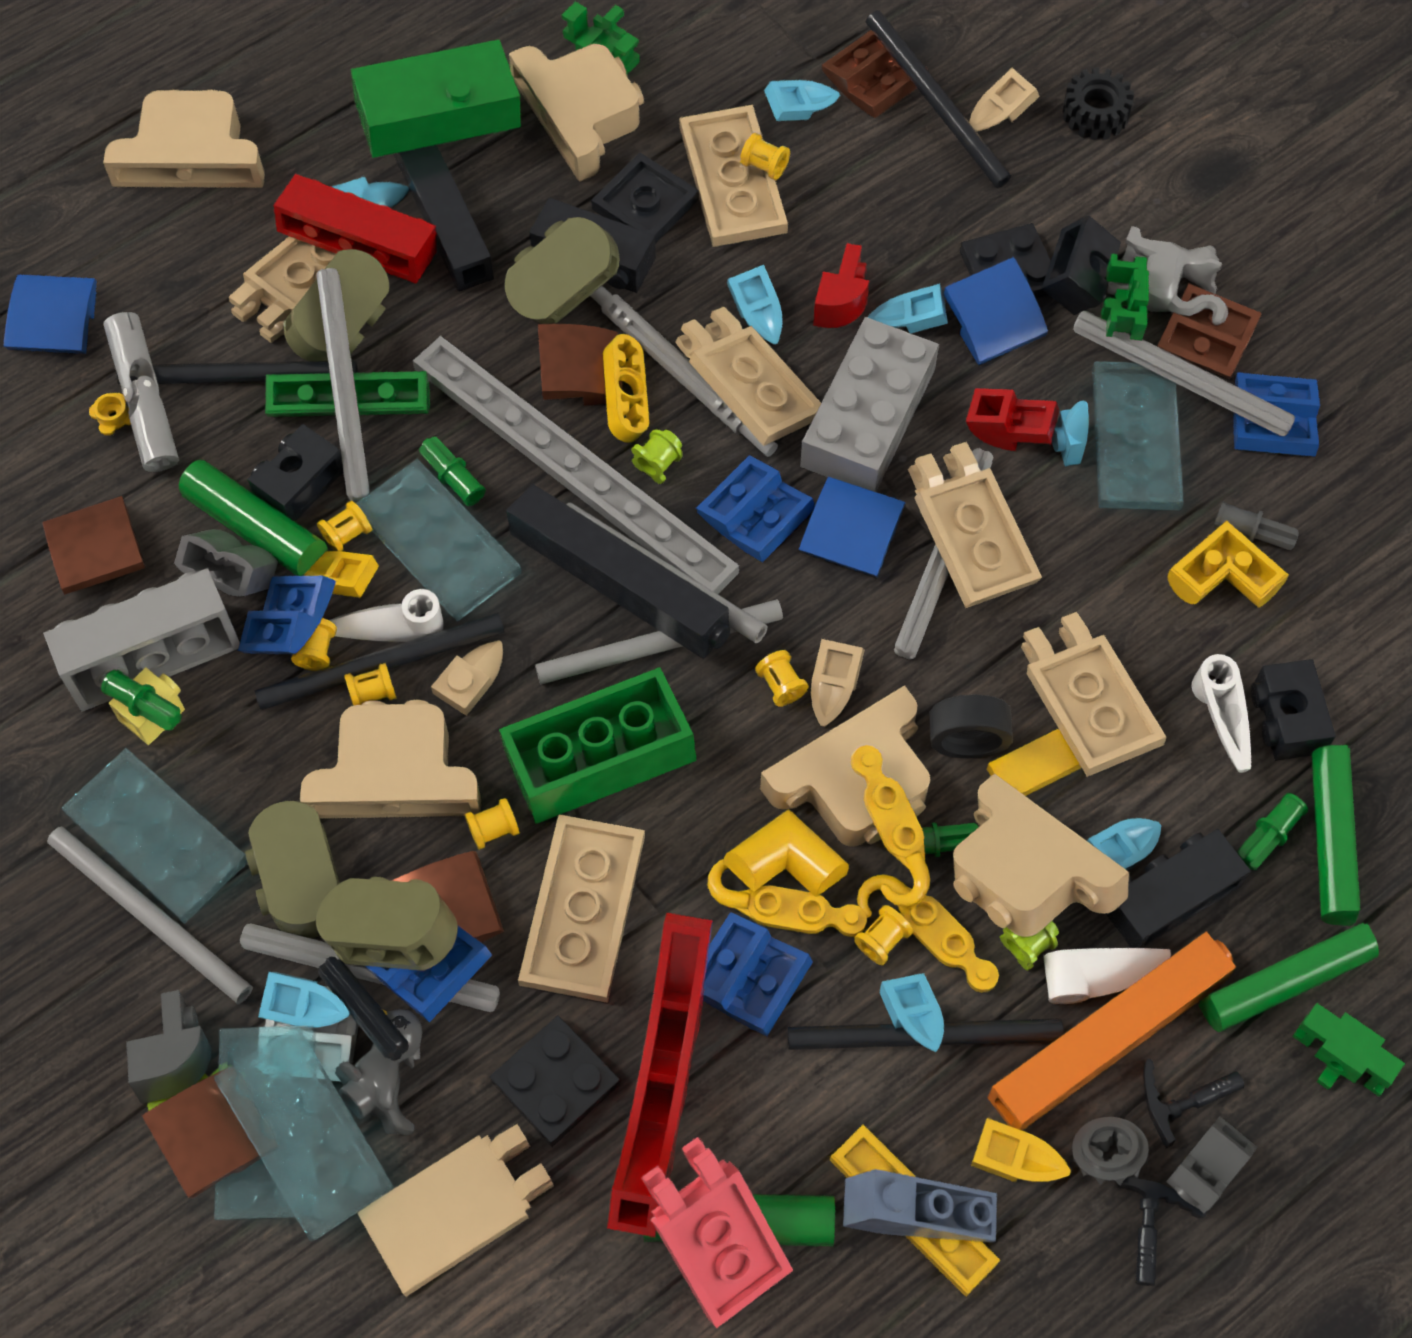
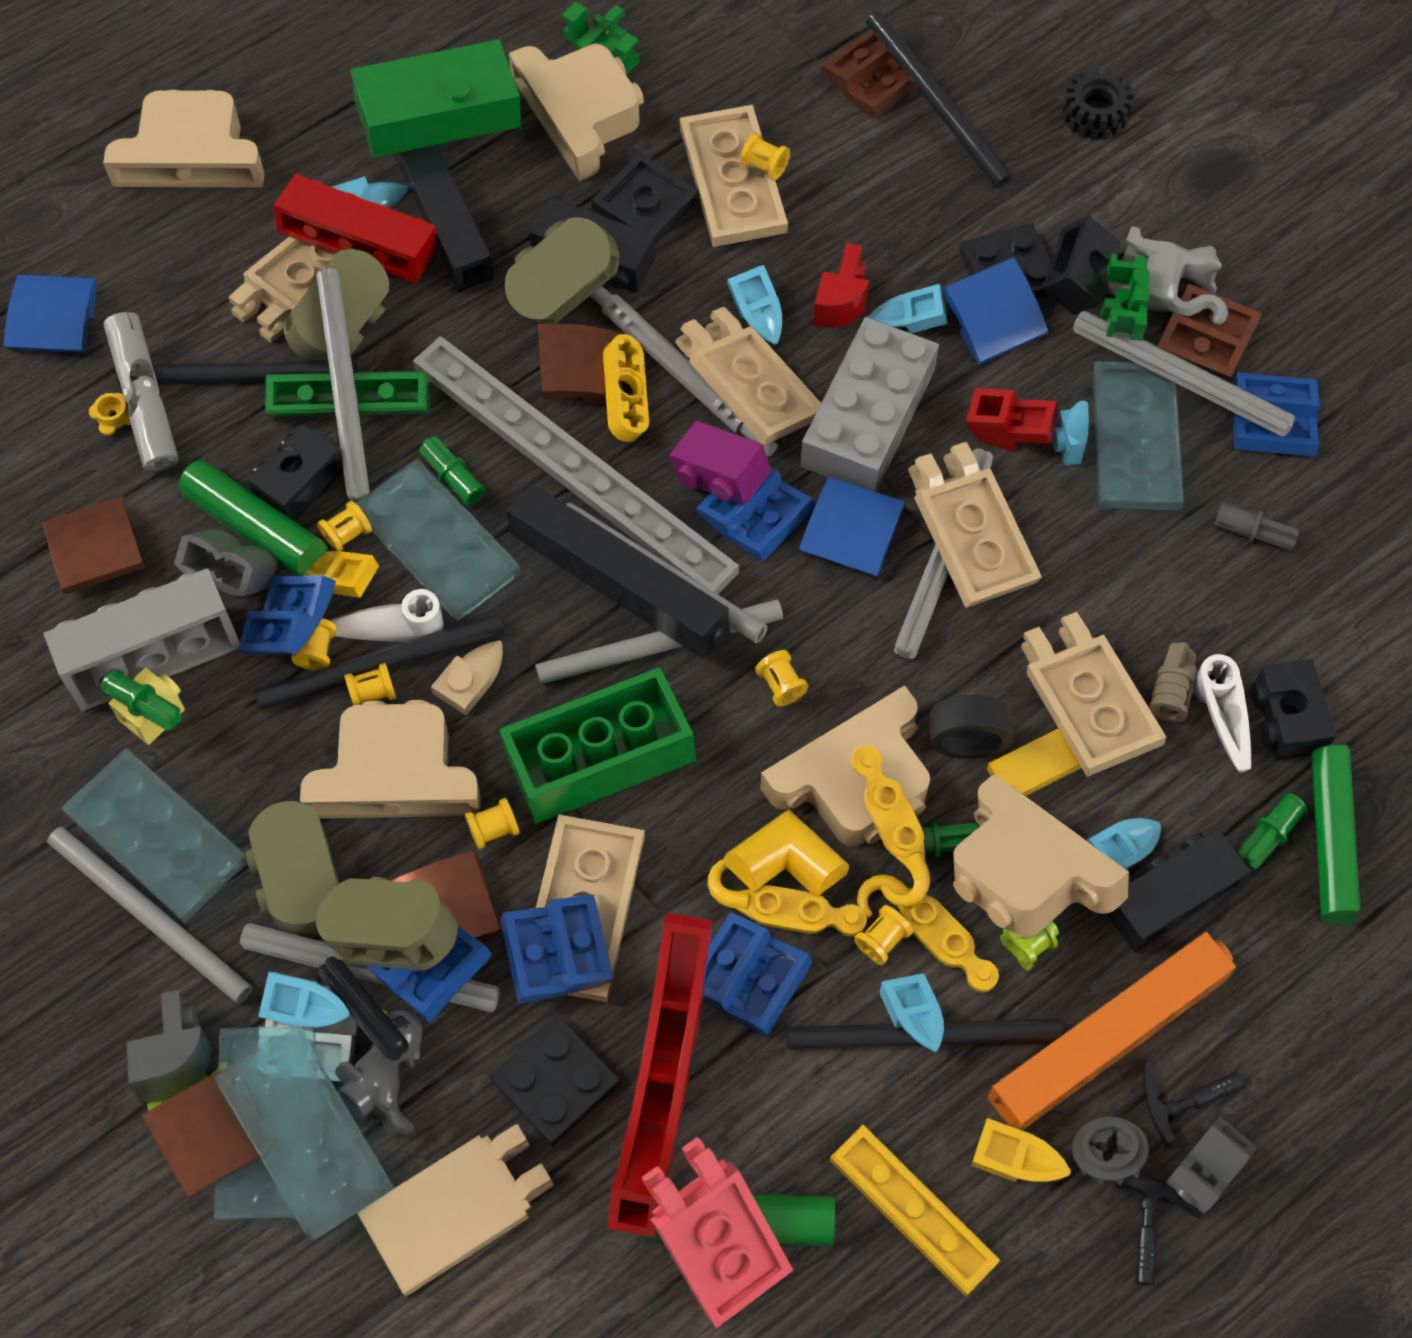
lime brick [631,429,683,484] -> none
medium azure plate [764,80,840,121] -> none
tan plate [811,639,865,727] -> none
sand blue slope [843,1169,997,1242] -> none
tan plate [969,68,1039,131] -> none
white piece [1043,948,1171,1004] -> none
yellow brick [1168,520,1289,607] -> none
green brick [1198,922,1379,1032] -> none
green piece [1292,1003,1405,1096] -> none
none -> blue slope [500,895,614,1004]
none -> magenta brick [669,421,771,505]
none -> dark tan hinge [1149,642,1197,723]

